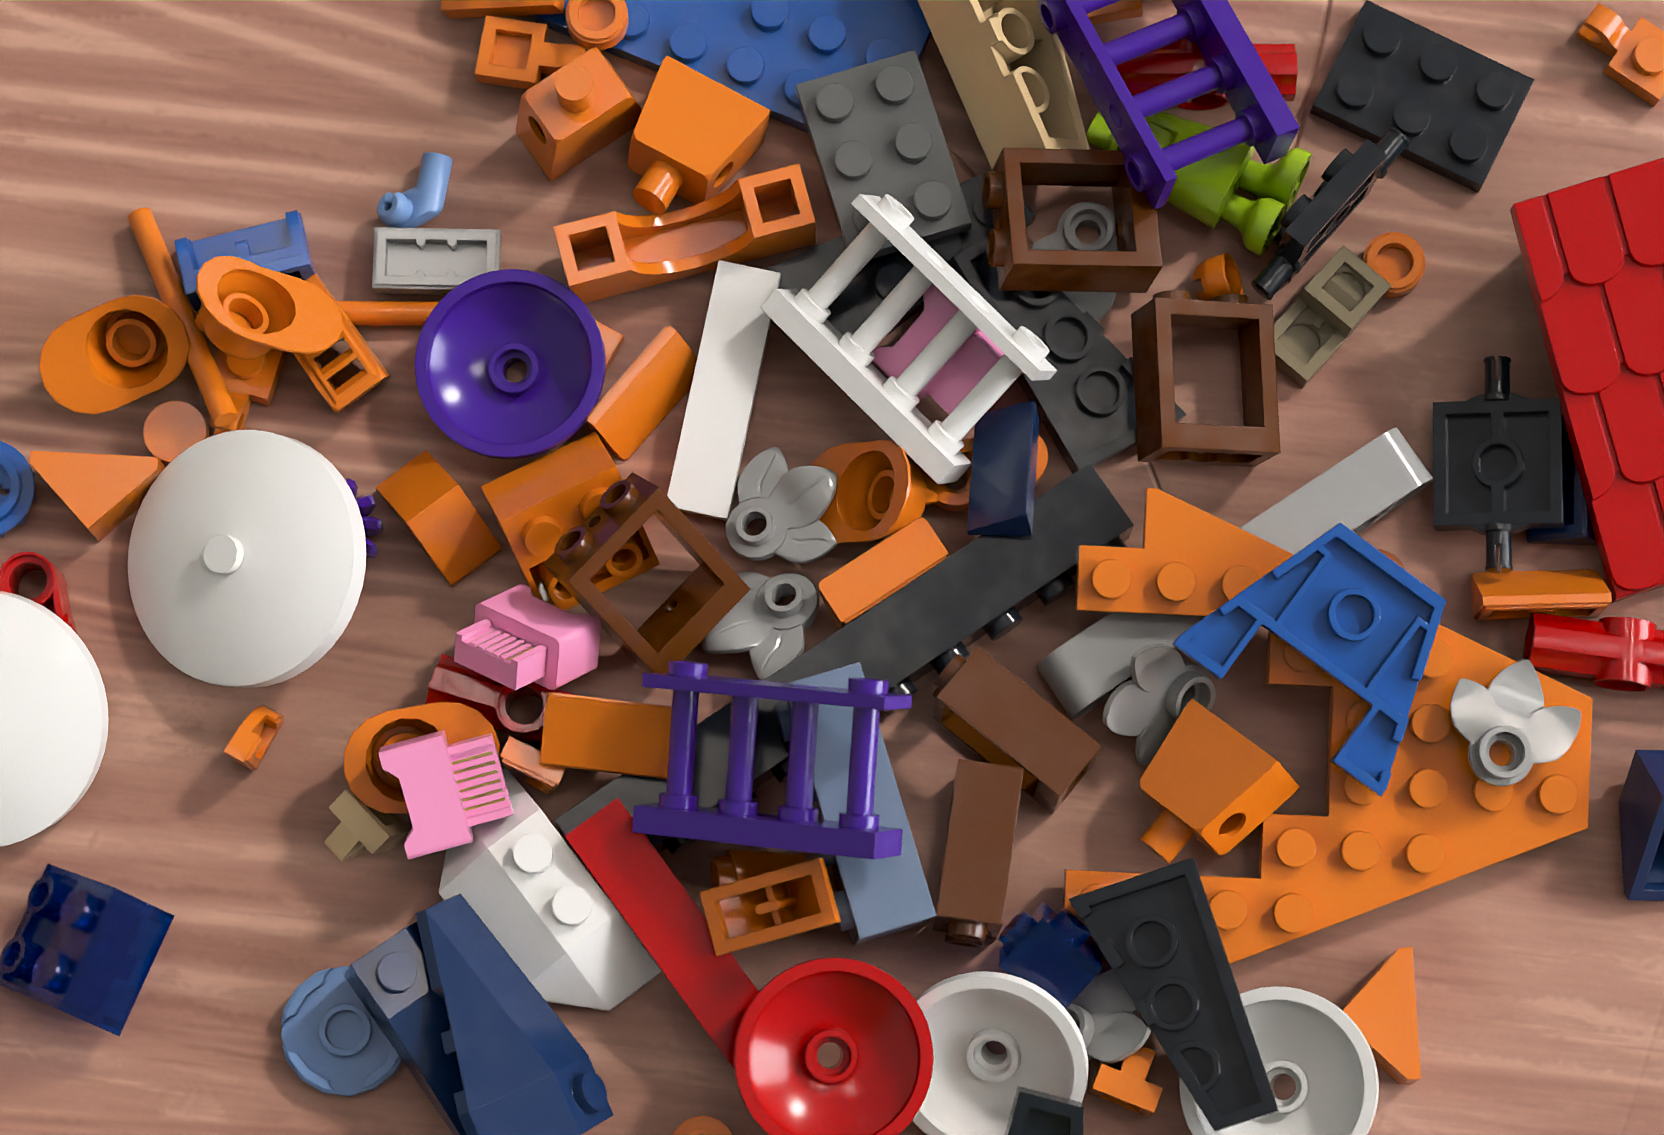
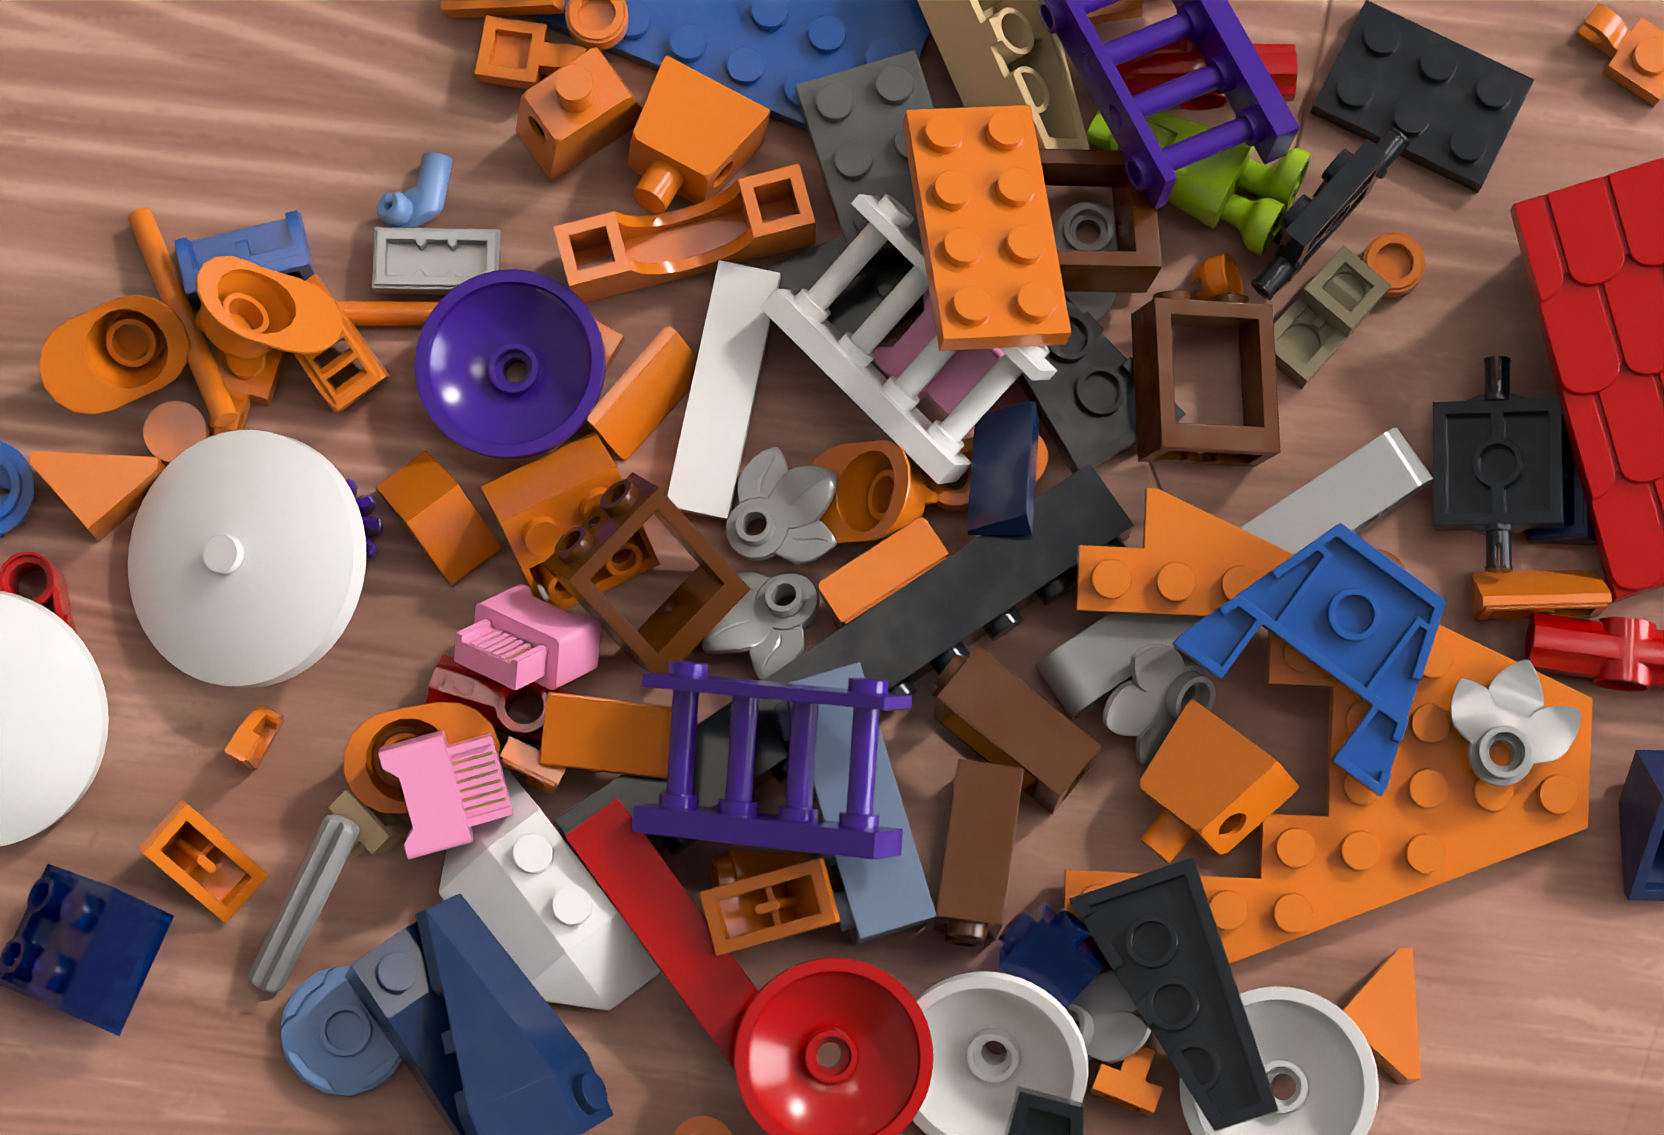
none -> orange slope [138,799,269,924]
none -> light grey axle [248,813,359,993]
none -> orange plate [902,105,1071,351]

